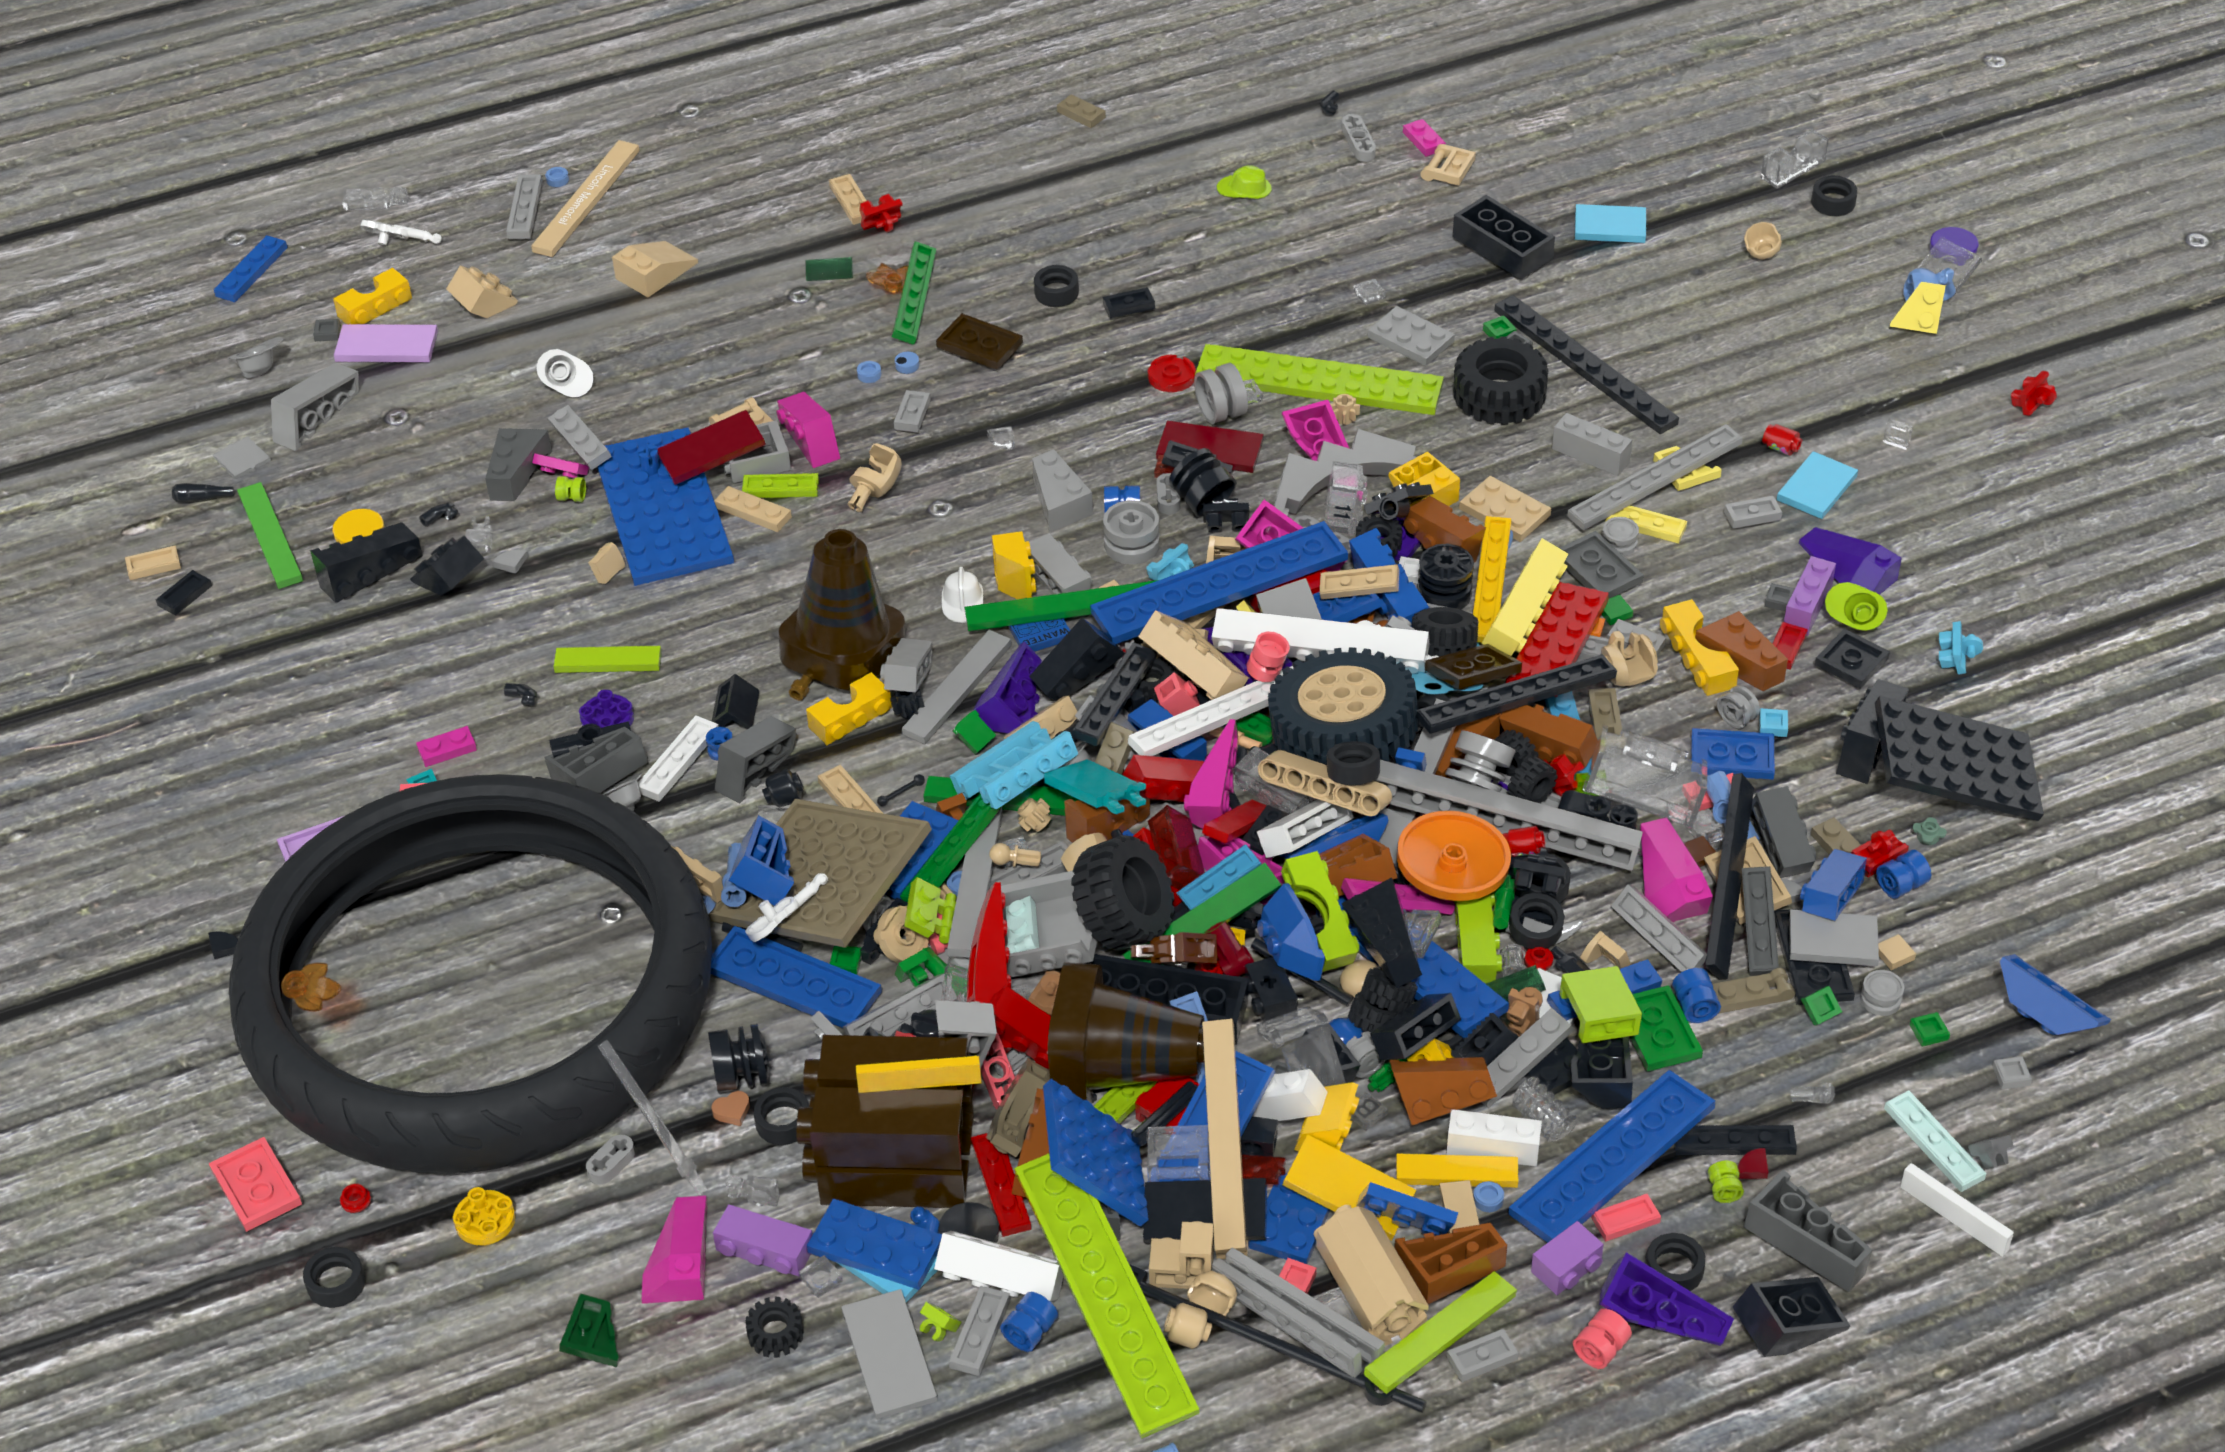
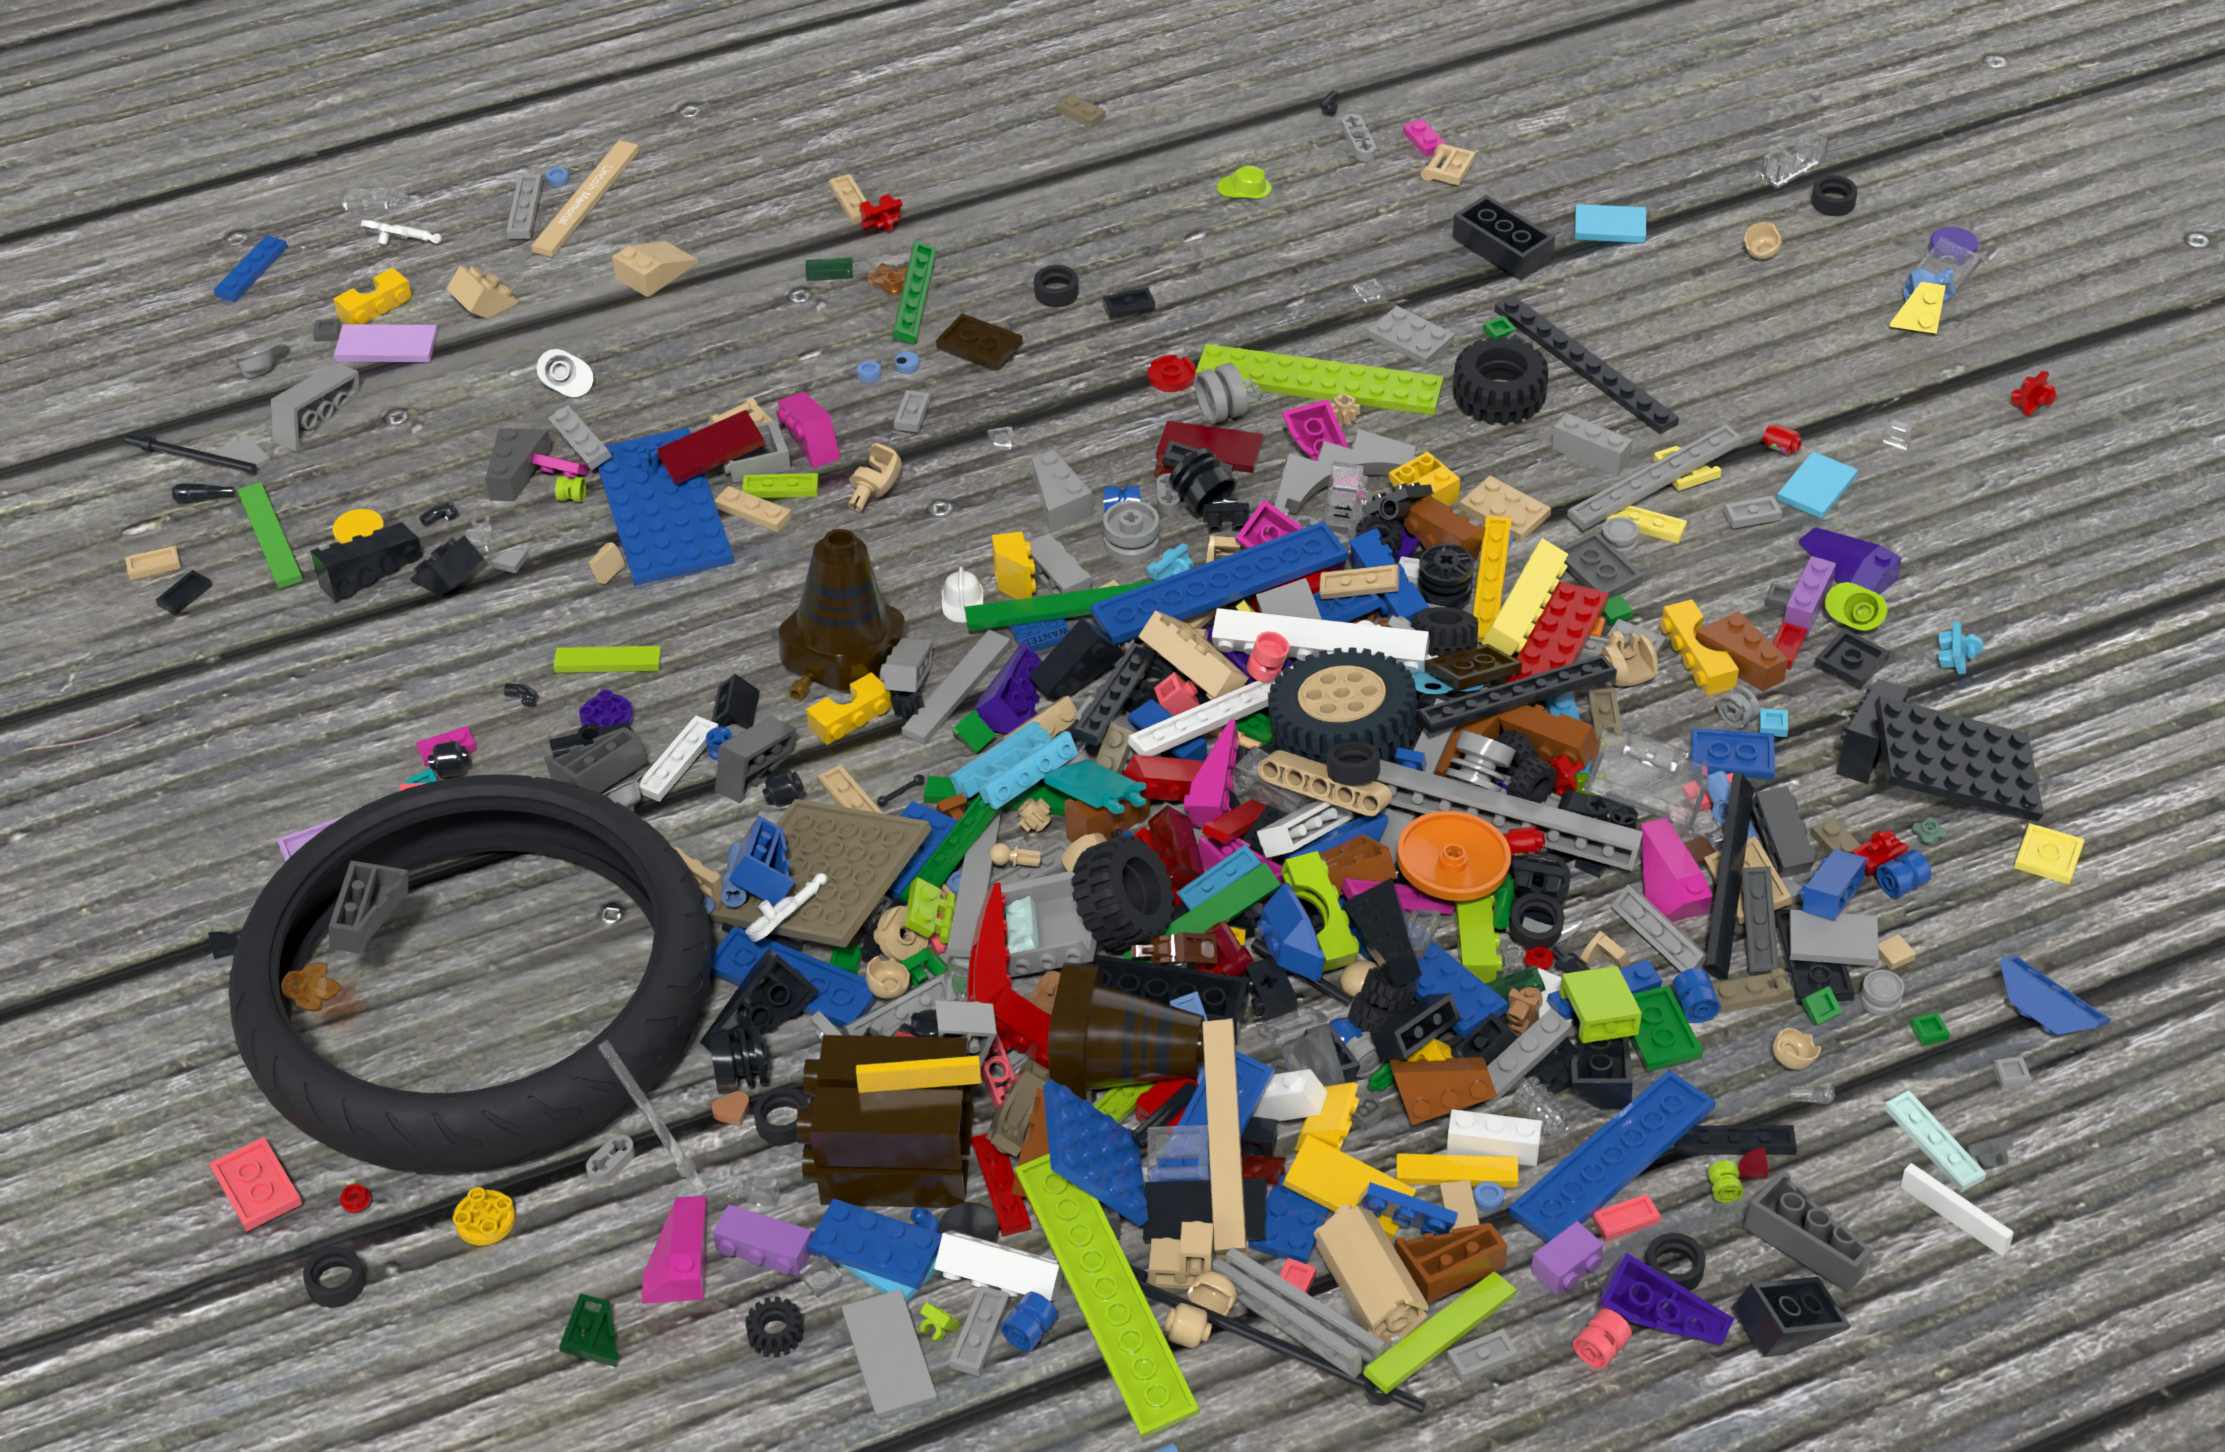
none -> black bar [125,434,257,473]
none -> dark grey wedge [329,861,408,953]
none -> black head [428,741,470,778]
none -> black wedge [700,948,819,1052]
none -> tan hair [866,956,910,999]
none -> black tile [1575,857,1609,879]
none -> tan hair [1773,1028,1821,1070]
none -> light yellow tile [2014,823,2085,885]

